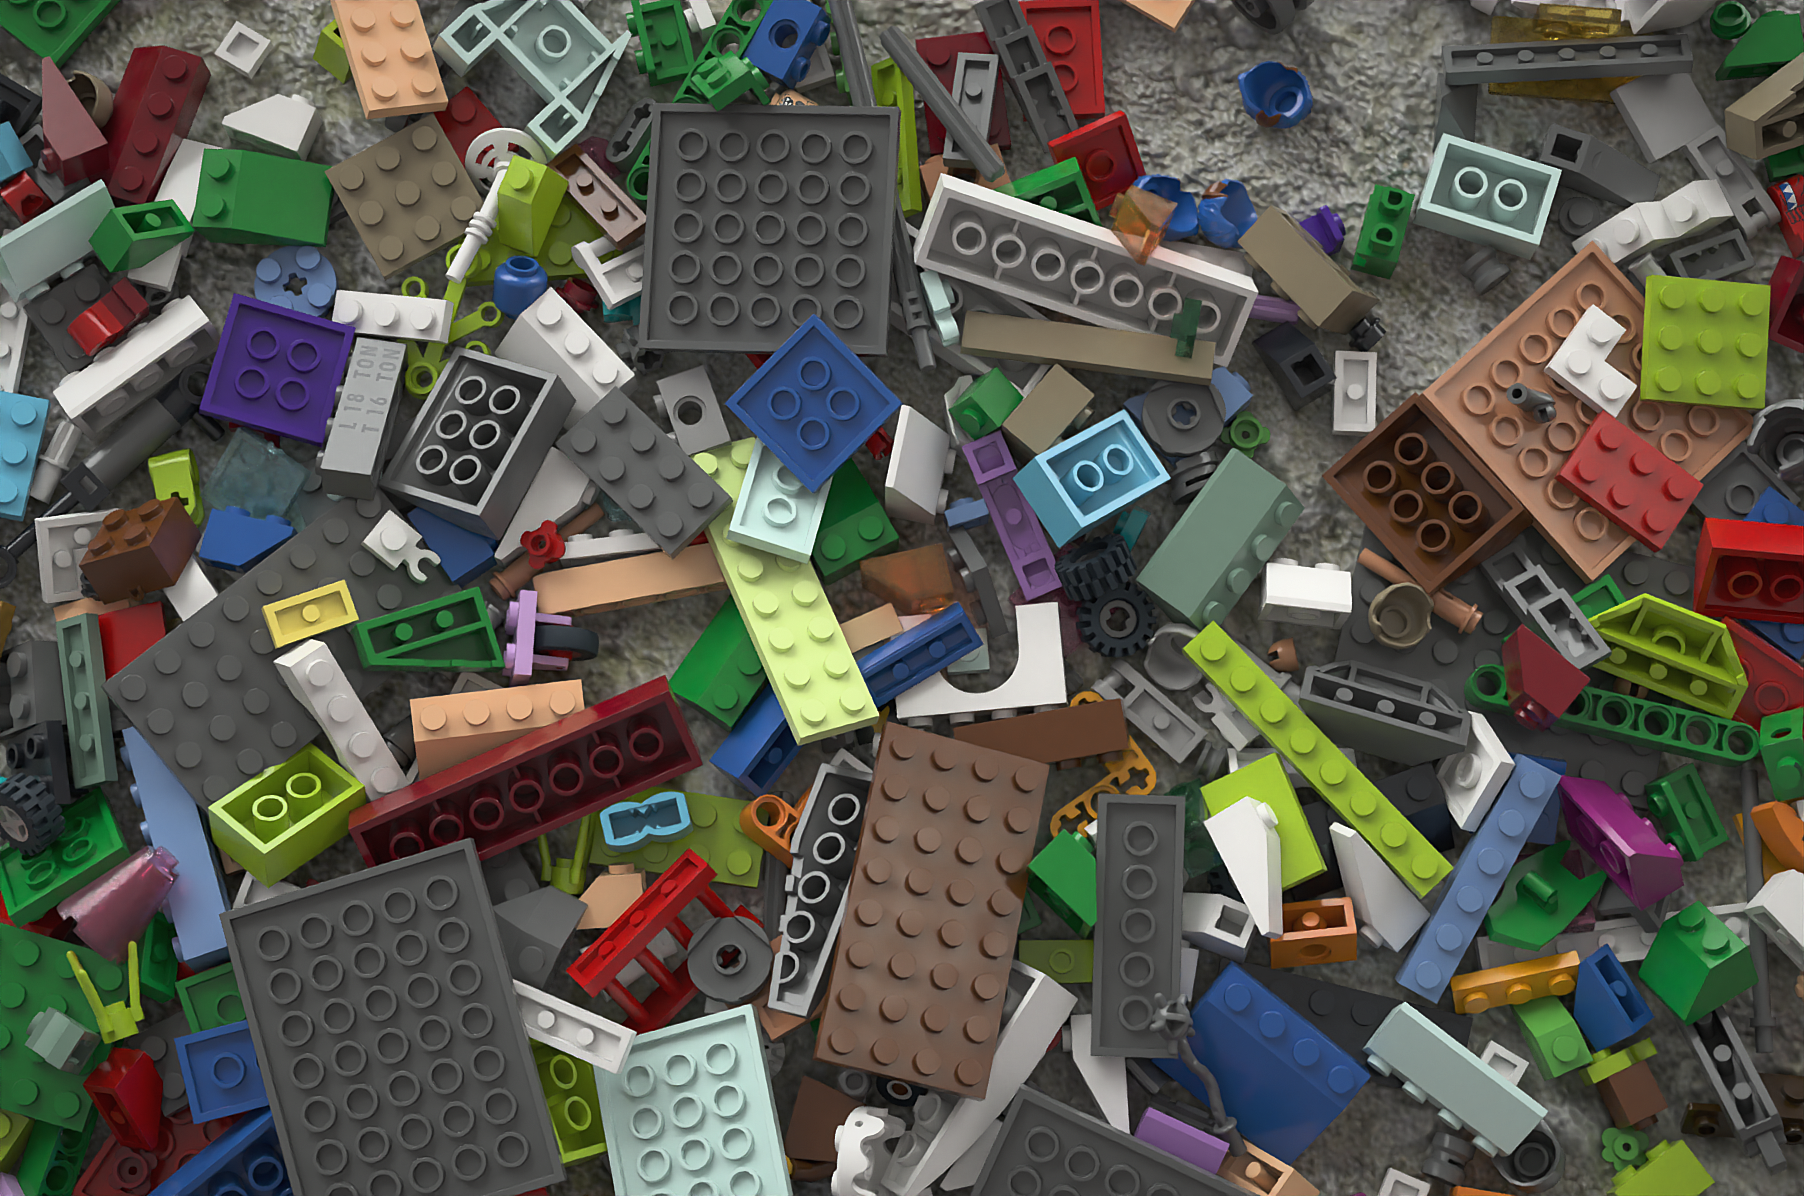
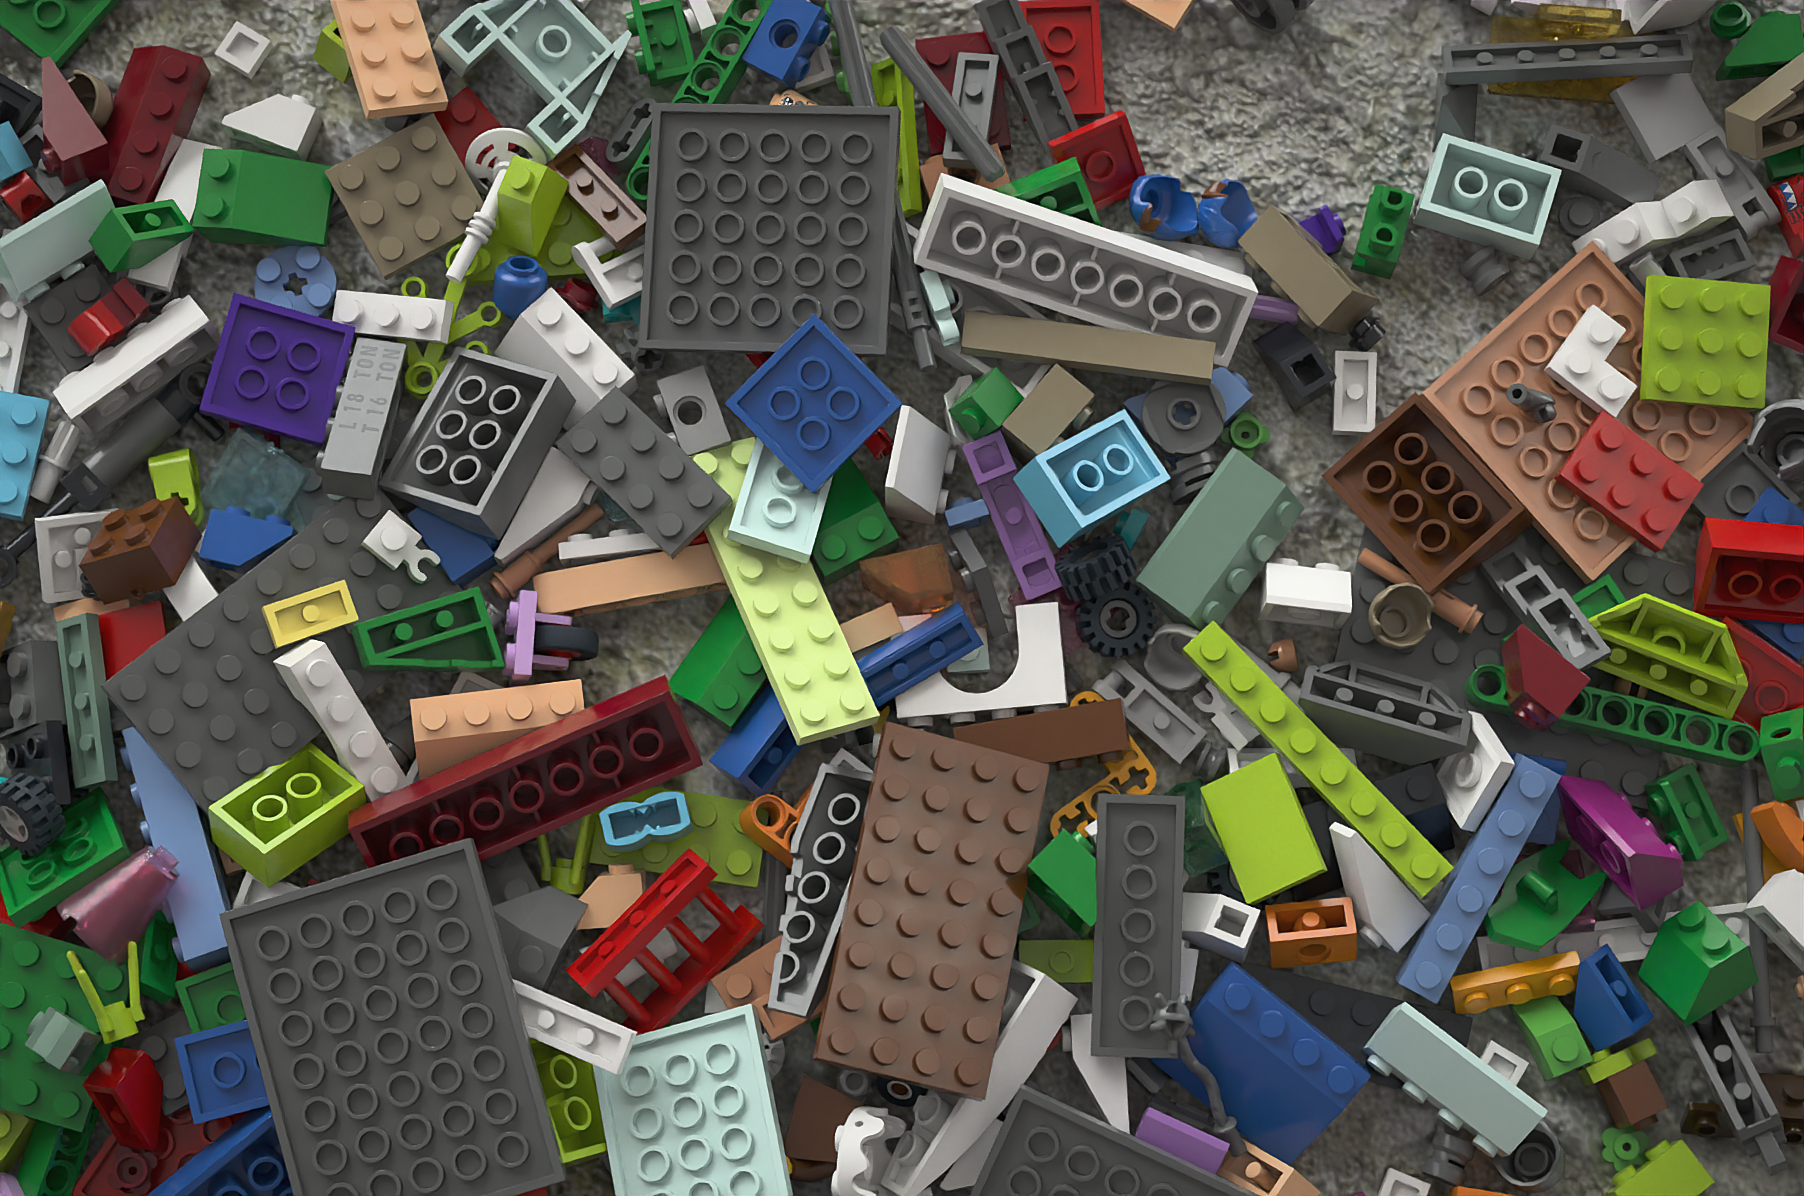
red plate [520,520,566,569] -> none
dark grey plate [687,916,775,1005] -> none
green bracket [691,50,771,112] -> none
clear orange slope [1109,185,1178,266] -> none
clear green plate [1170,298,1202,359] -> none
white slope [1204,796,1283,940] -> none
blue hair [1237,61,1313,129] -> none

